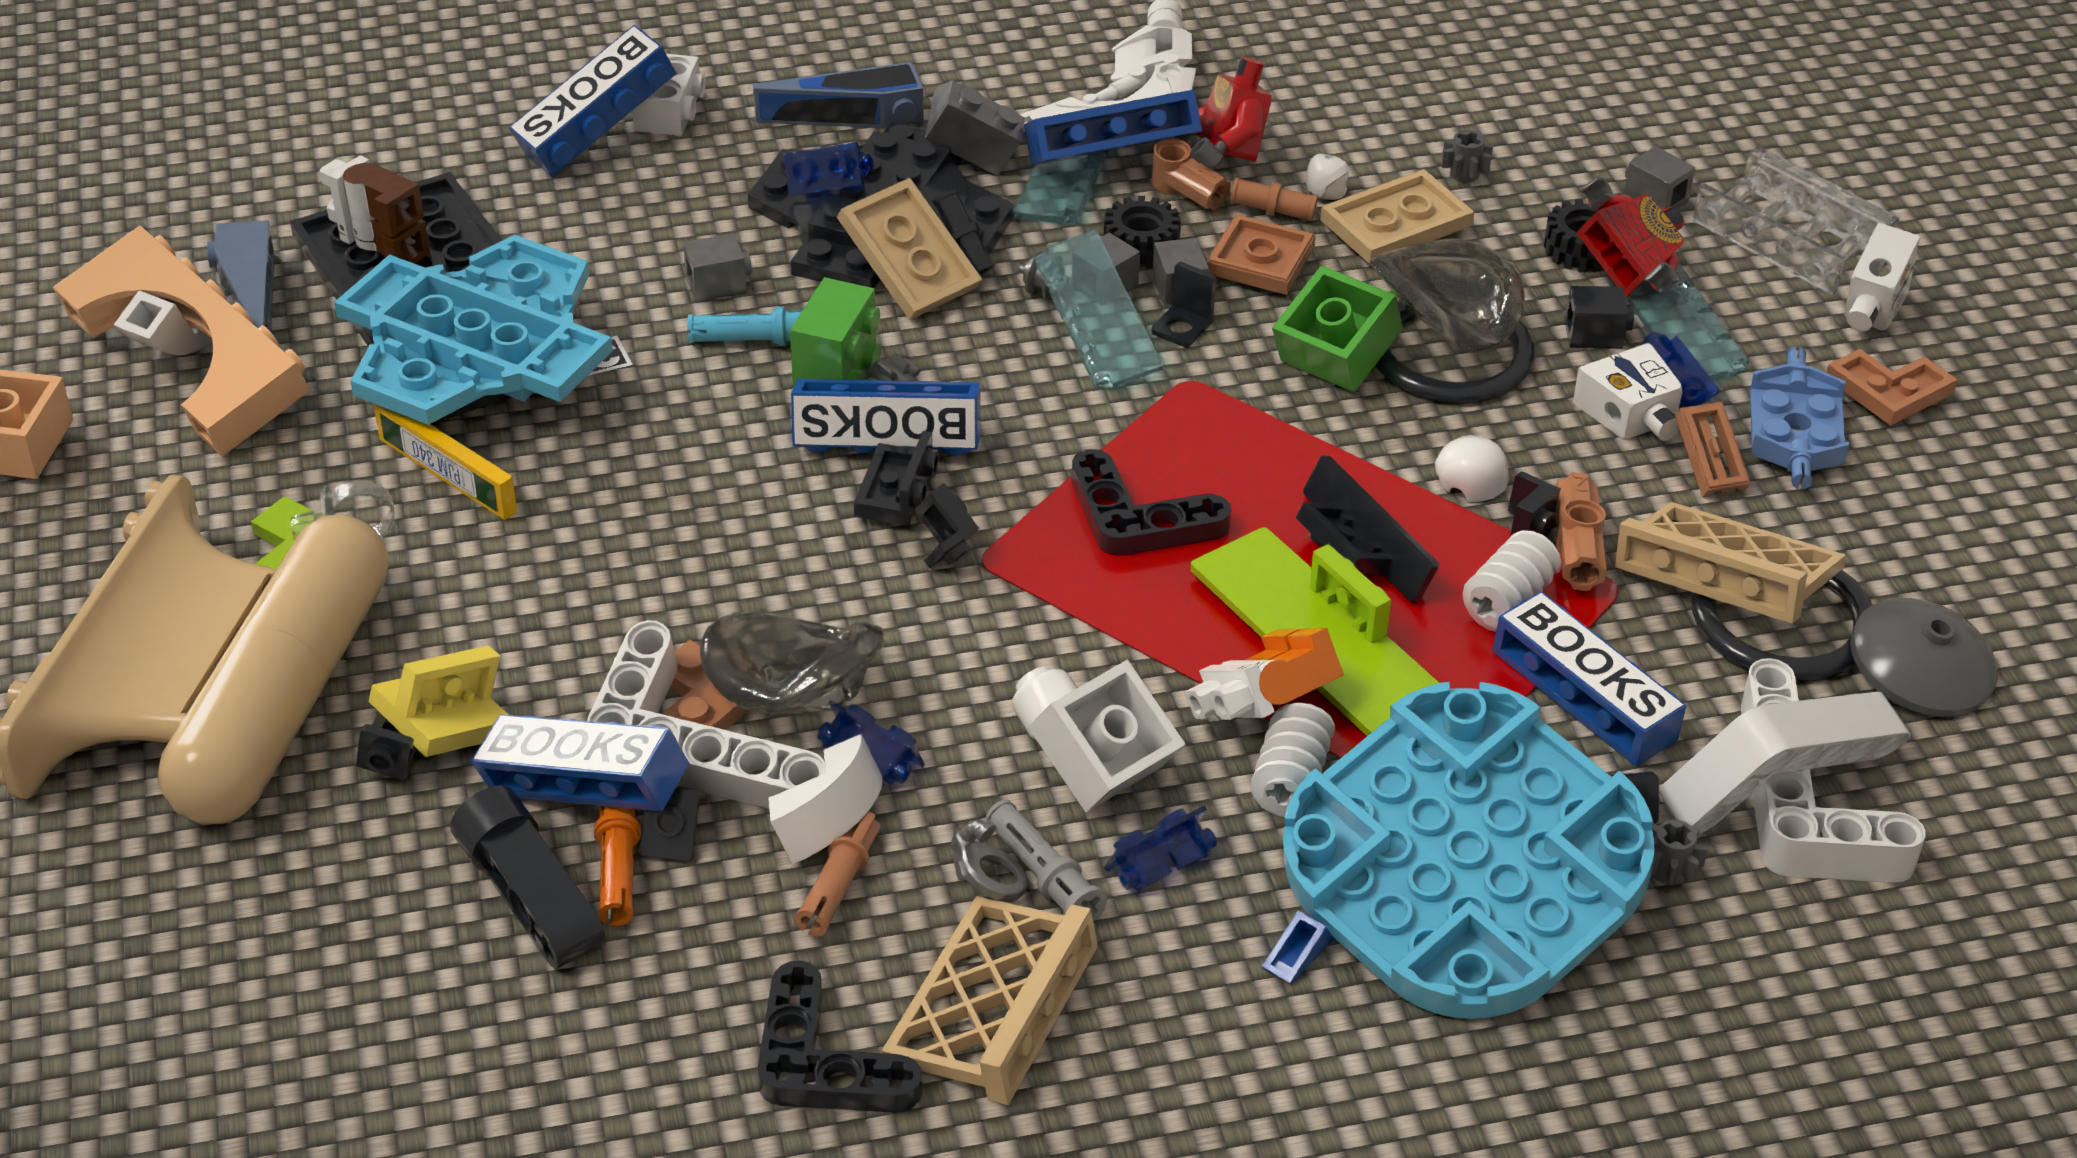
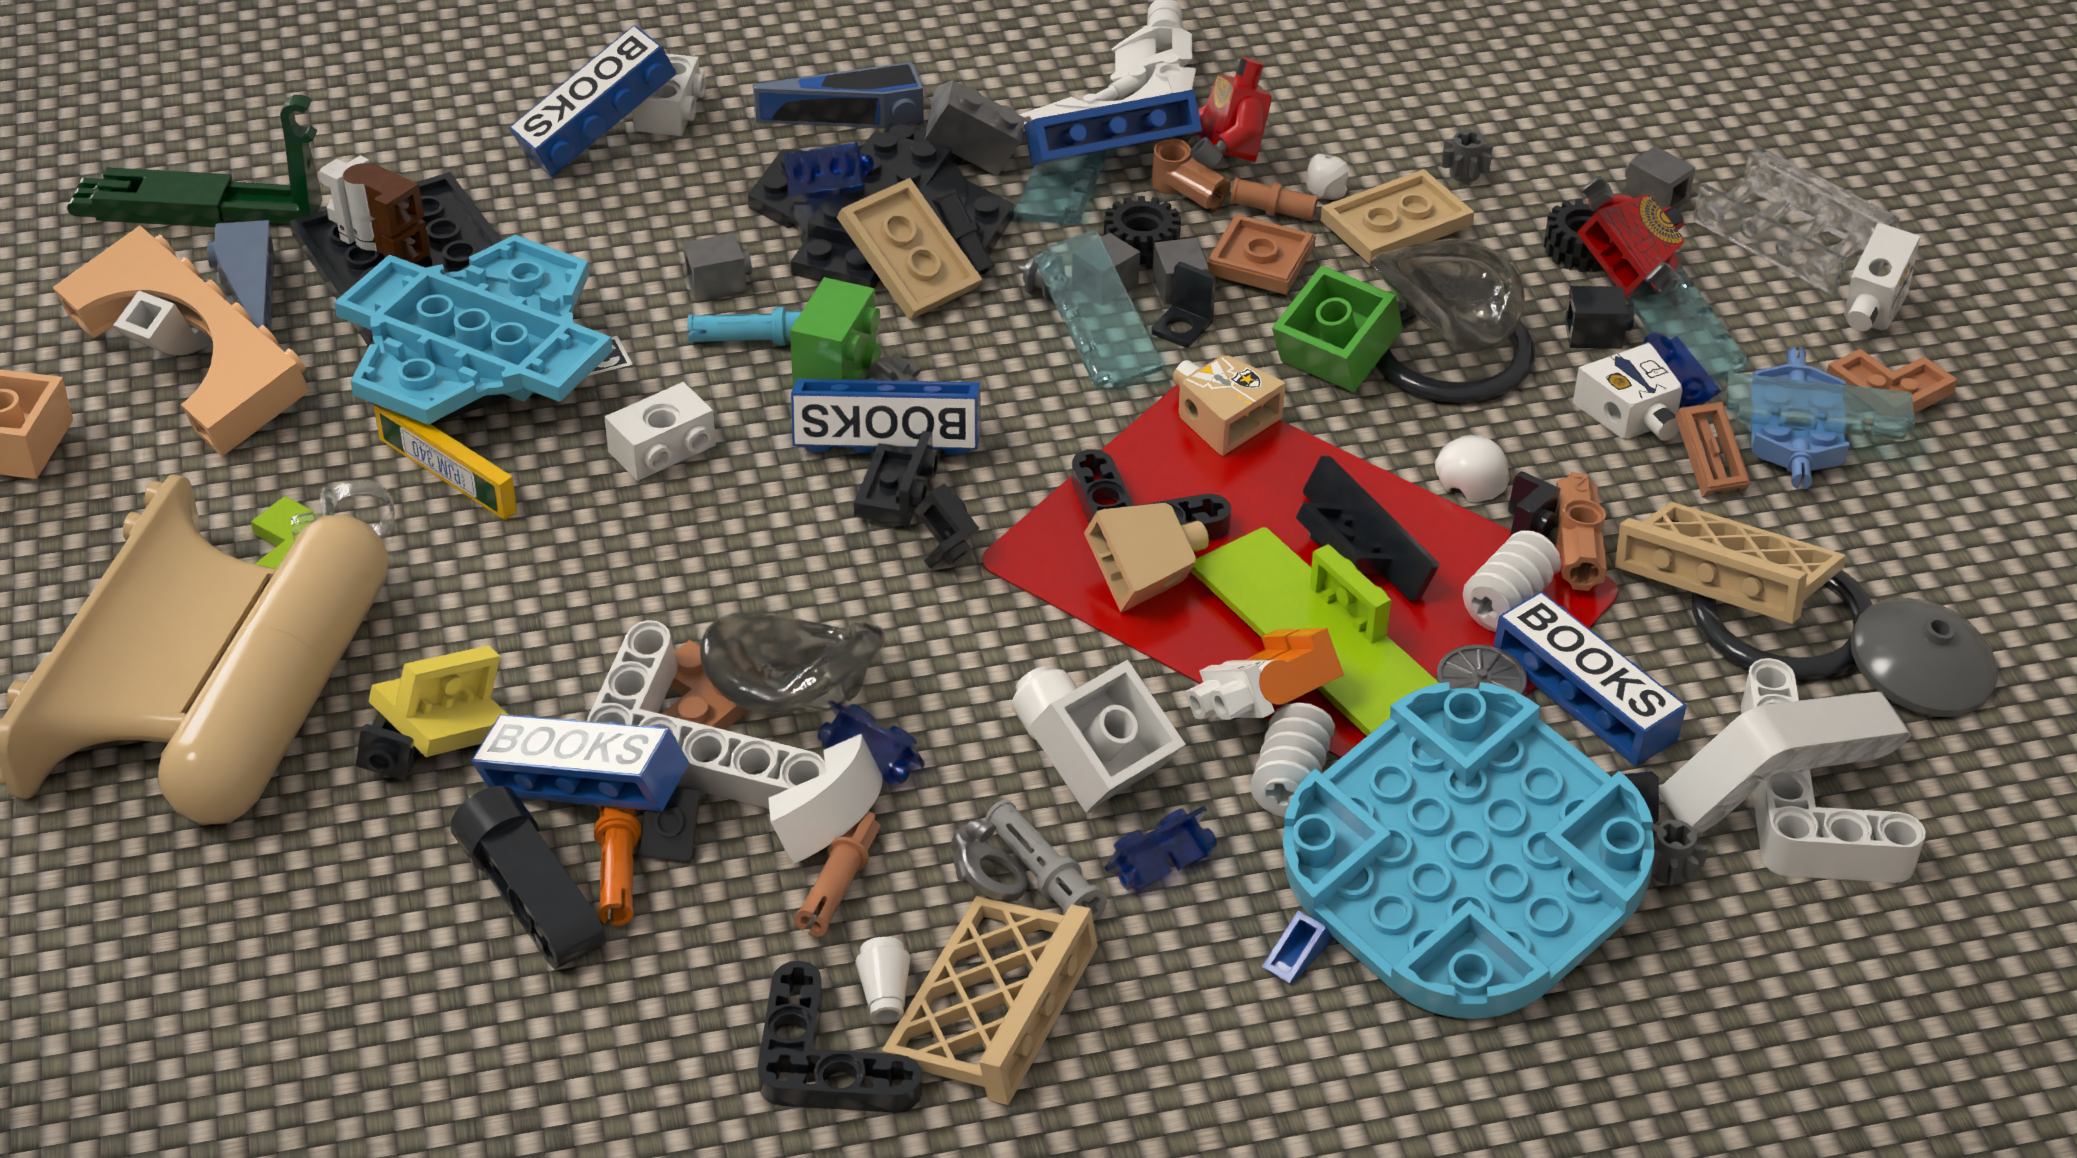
none -> dark green hinge [67,95,322,227]
none -> white brick [604,382,716,481]
none -> white cone [855,937,910,1024]
none -> tan torso [1084,503,1209,612]
none -> tan torso [1173,355,1286,456]
none -> flat silver wheel [1436,645,1527,696]
none -> clear light blue windscreen [1726,372,1915,440]

